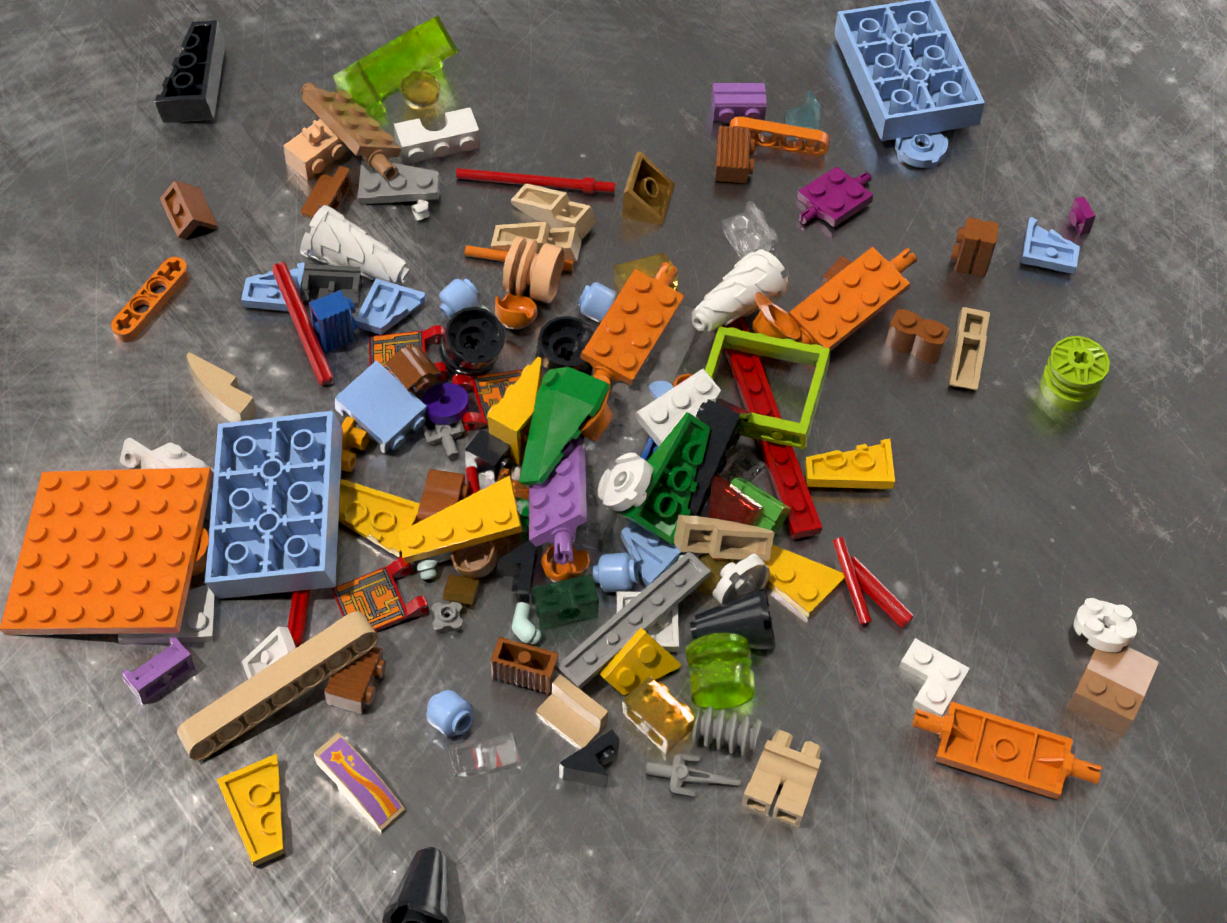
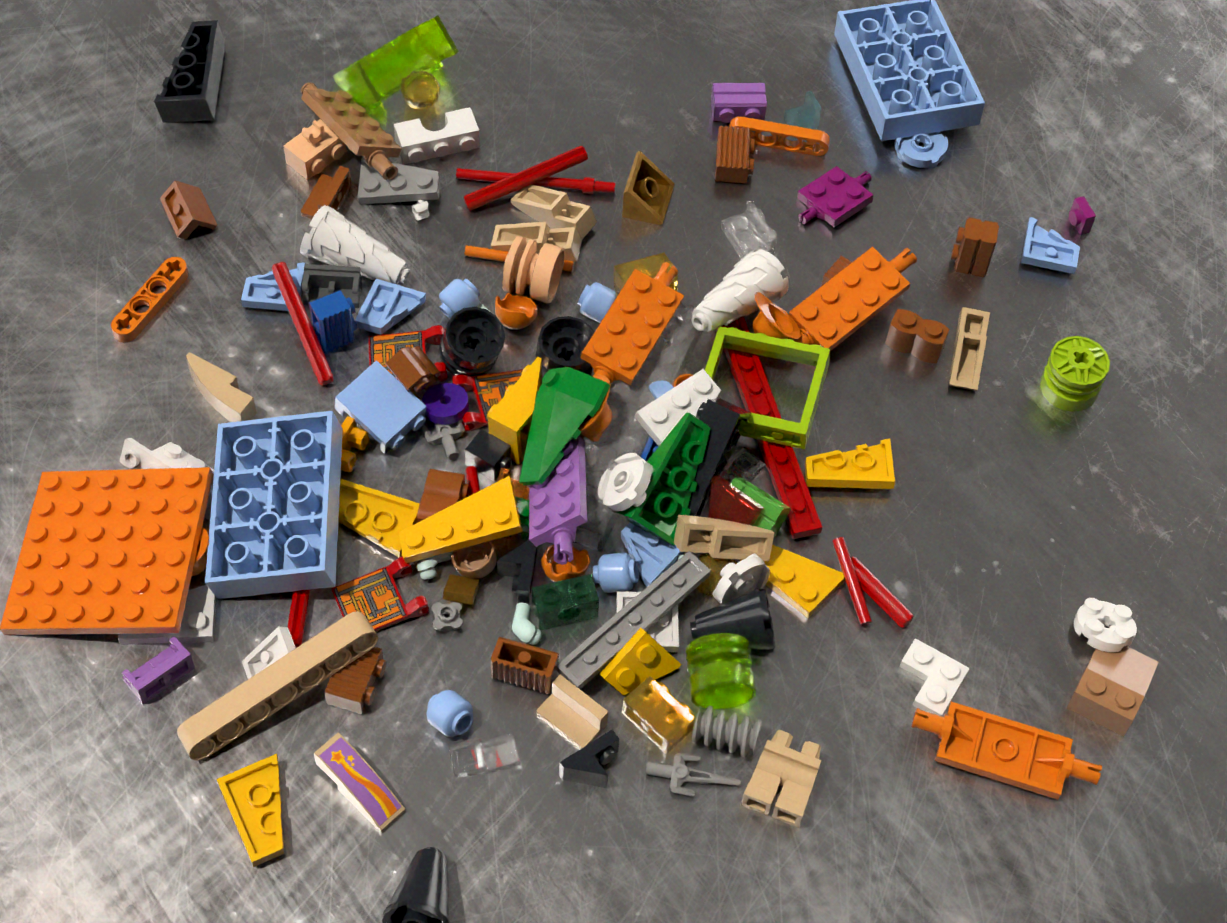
none -> red axle [464,146,588,210]

